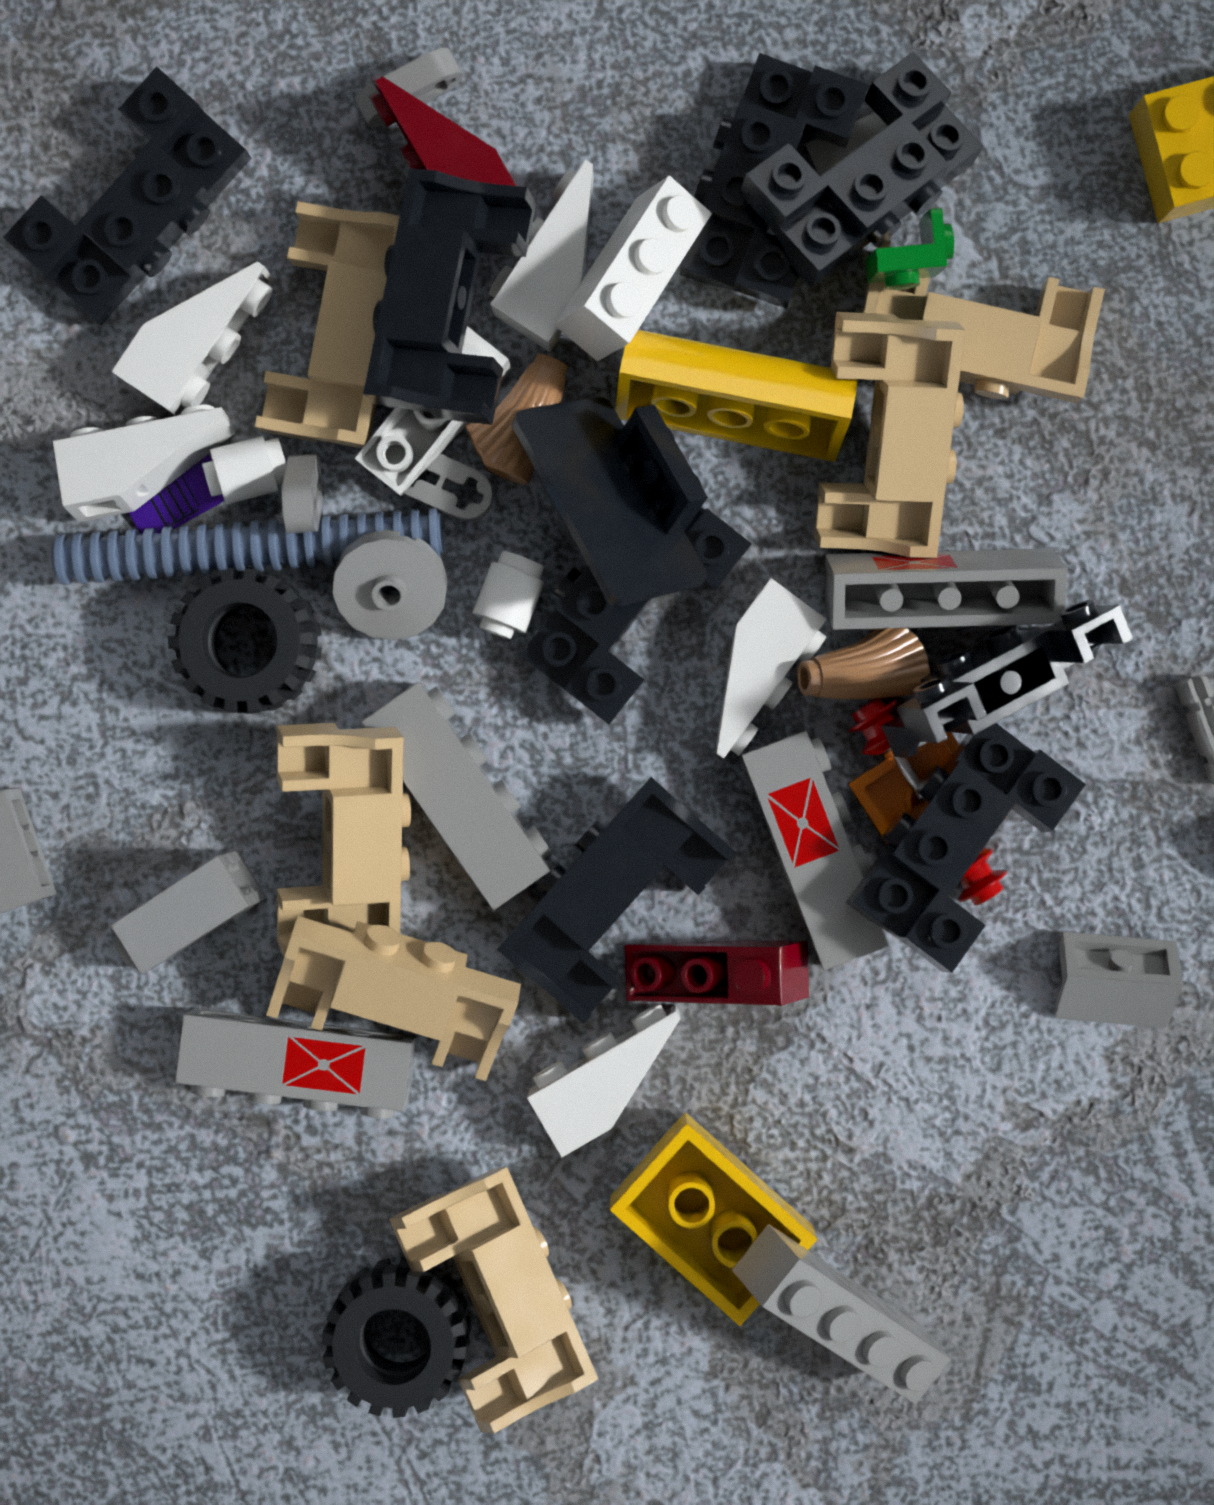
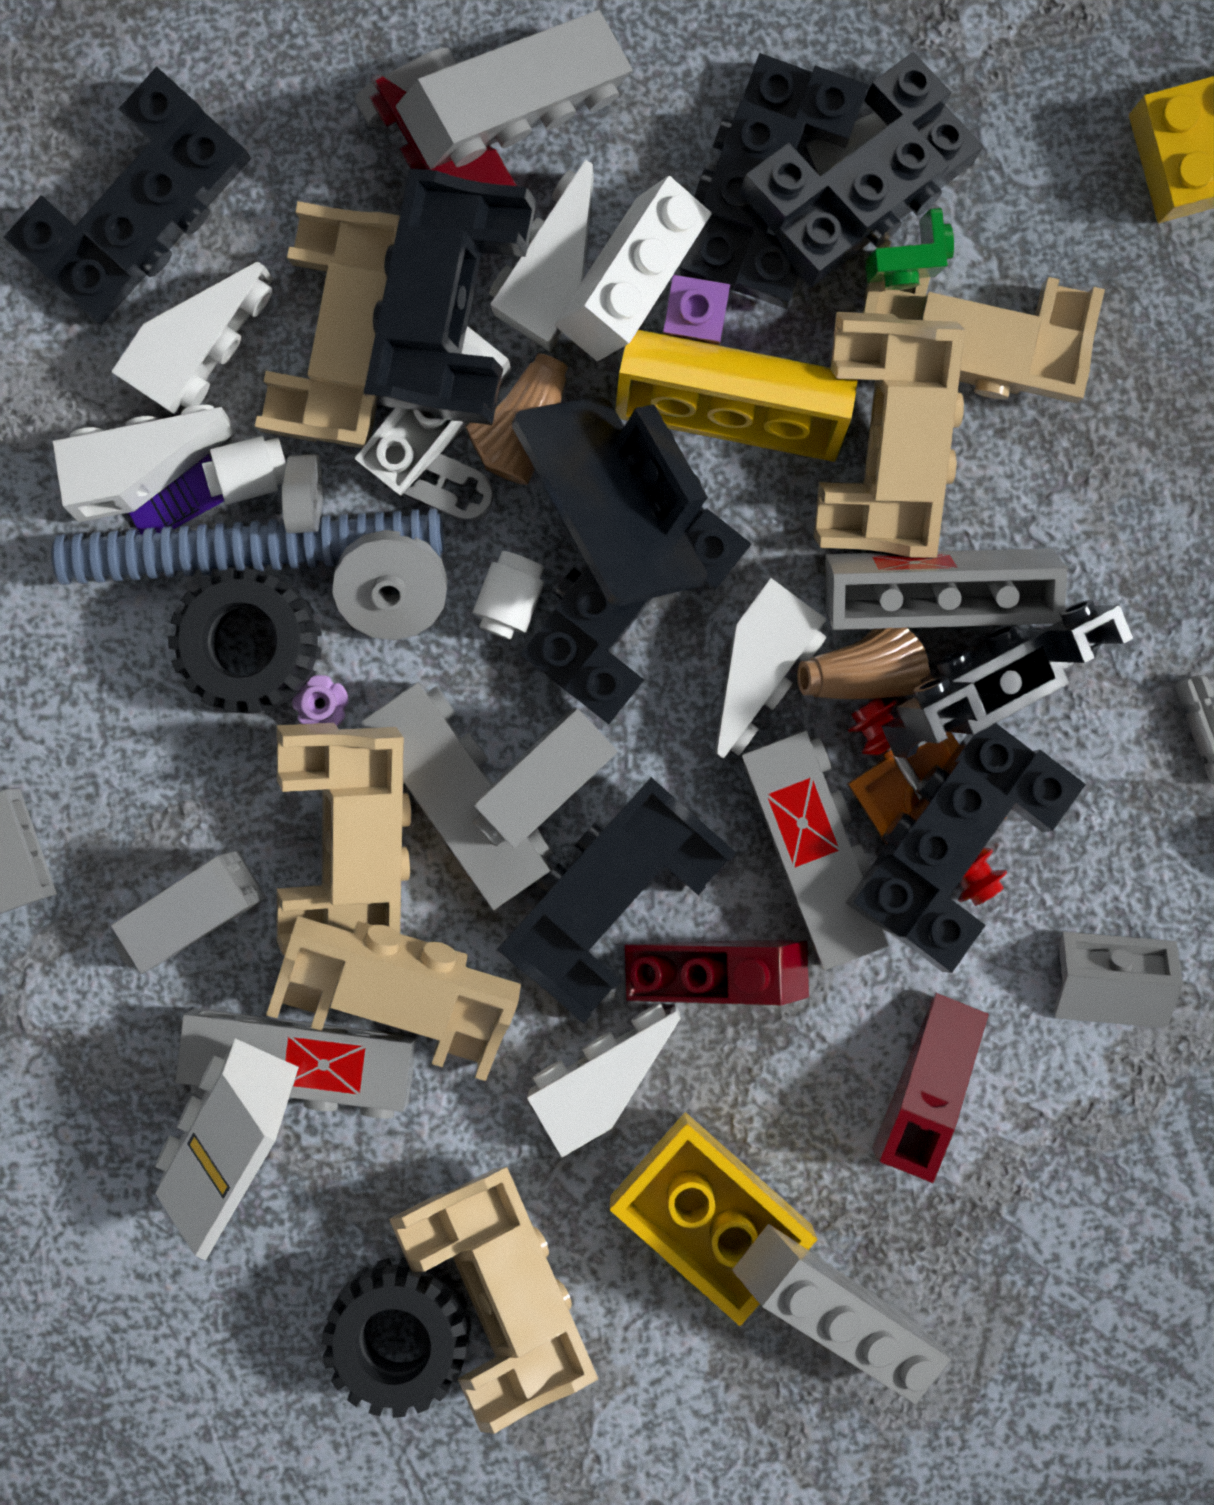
none -> white slope [155,1038,299,1260]
none -> lavender plate [292,675,349,726]
none -> light grey brick [396,9,633,169]
none -> light grey slope [472,708,618,849]
none -> medium lavender brick [663,275,730,346]
none -> dark red slope [872,992,989,1183]

